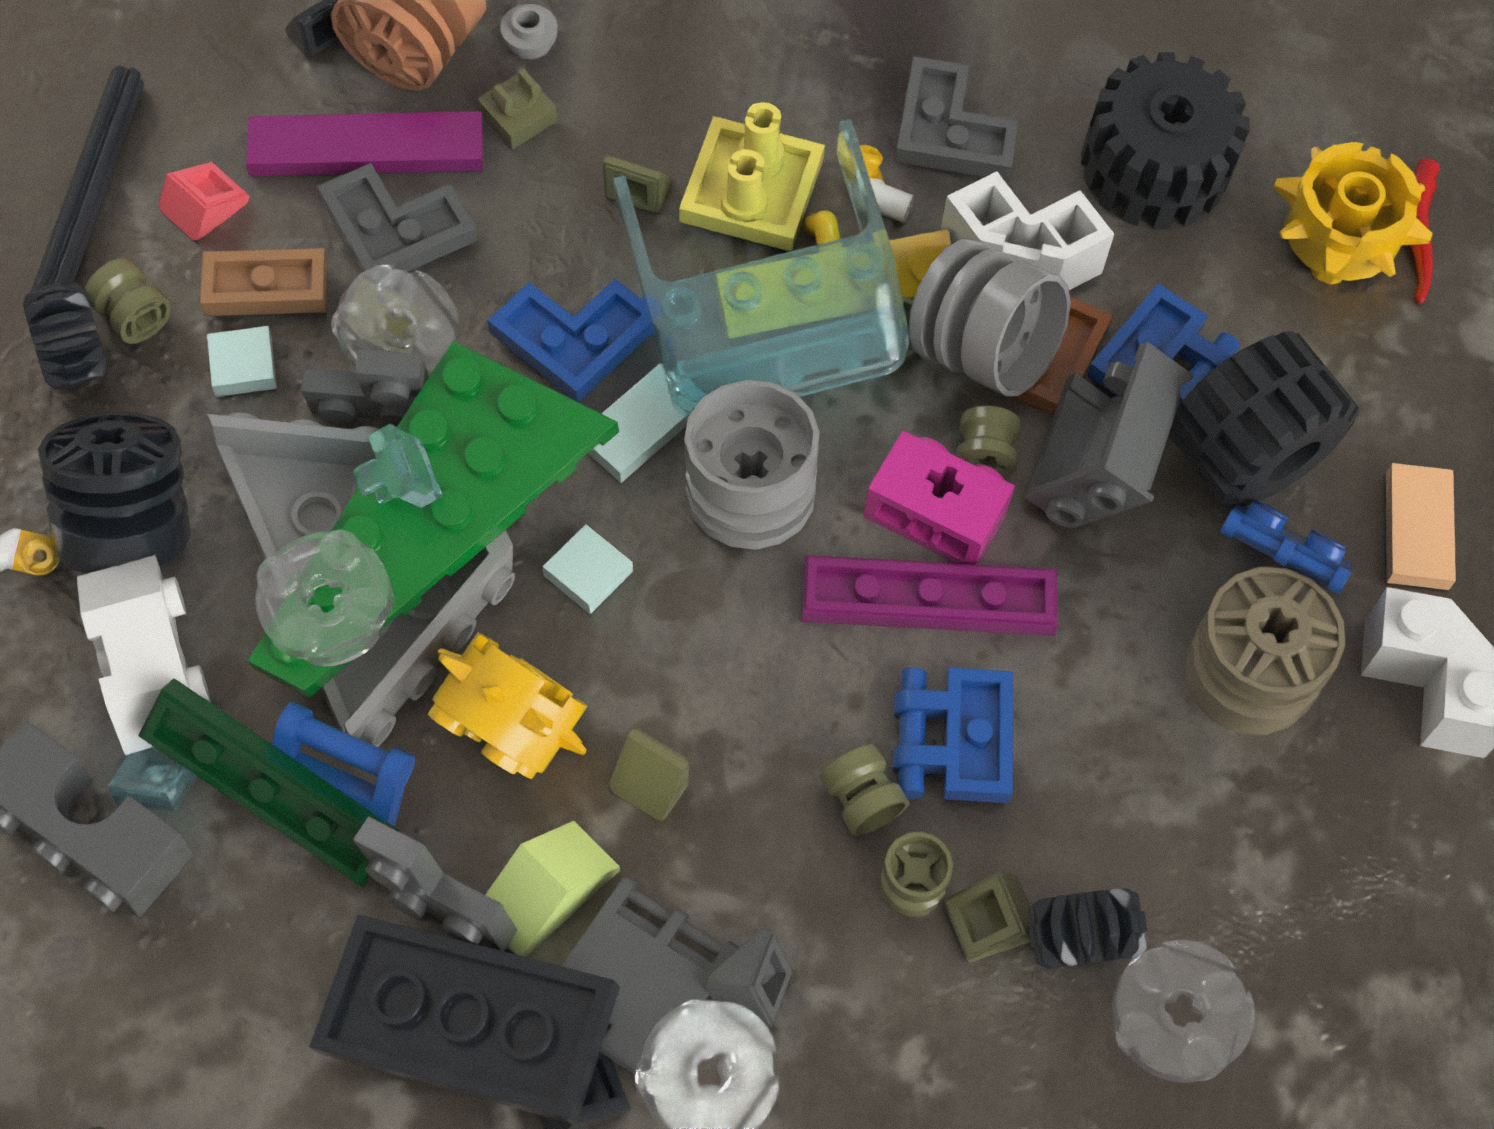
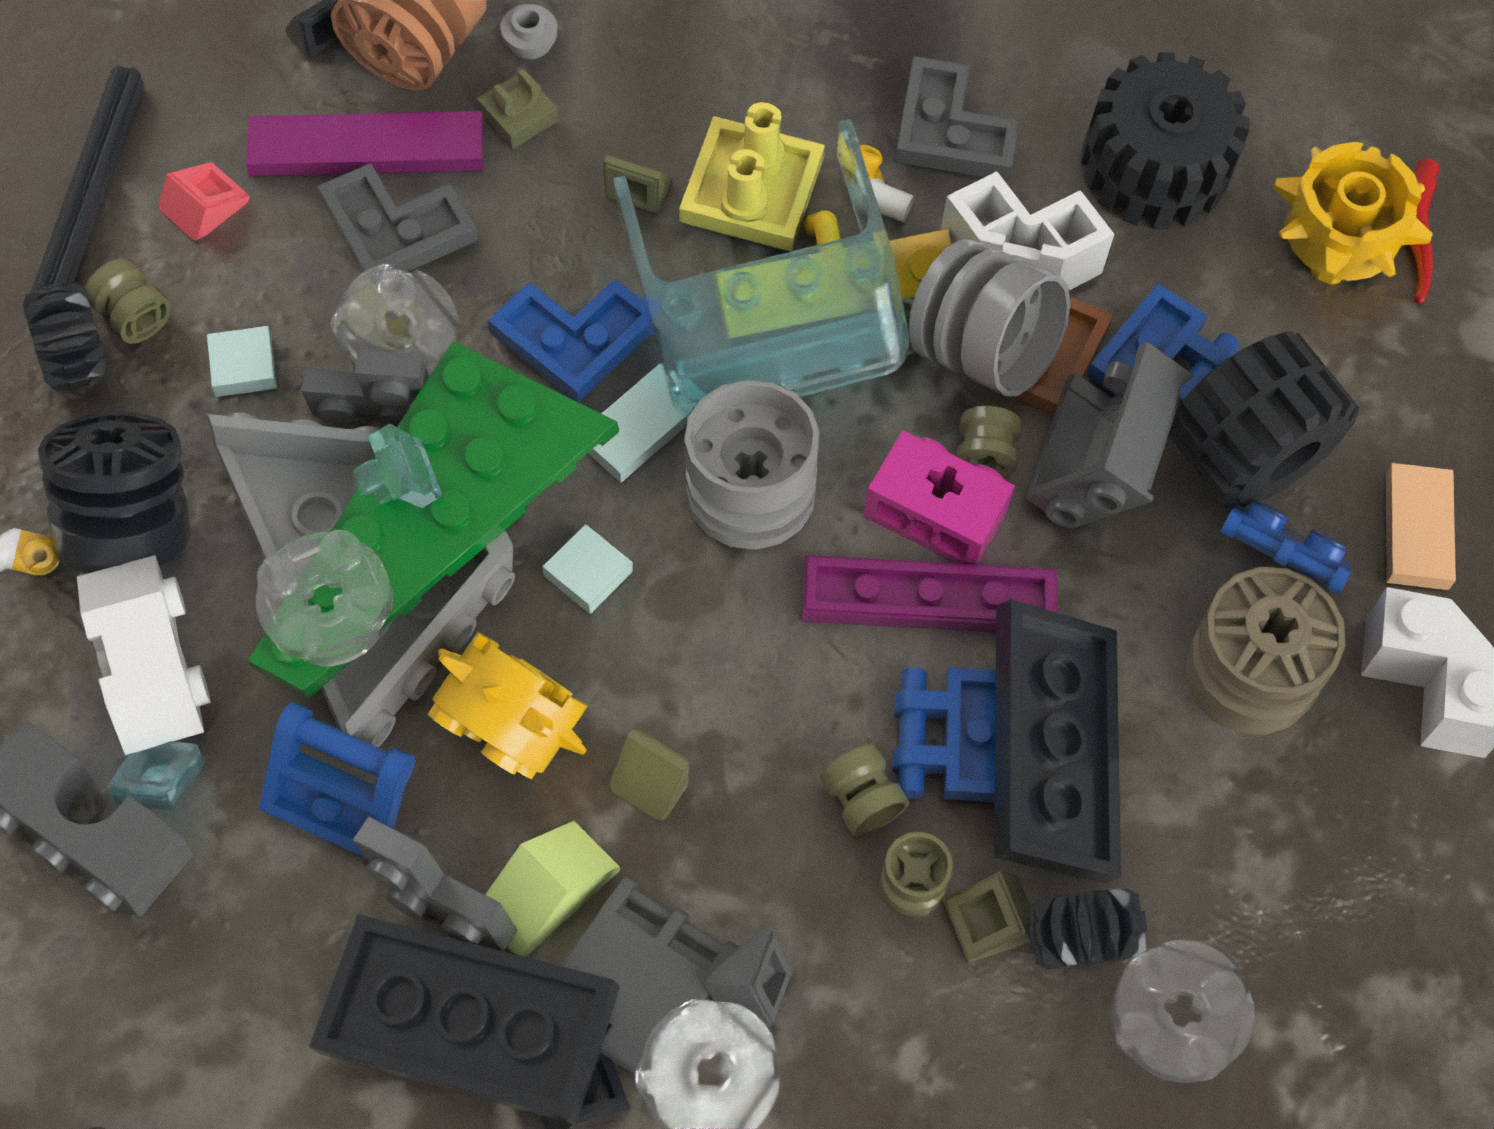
dark green tile [138,678,400,888] -> none
medium nougat plate [200,248,328,316] -> none
none -> black plate [994,599,1121,884]

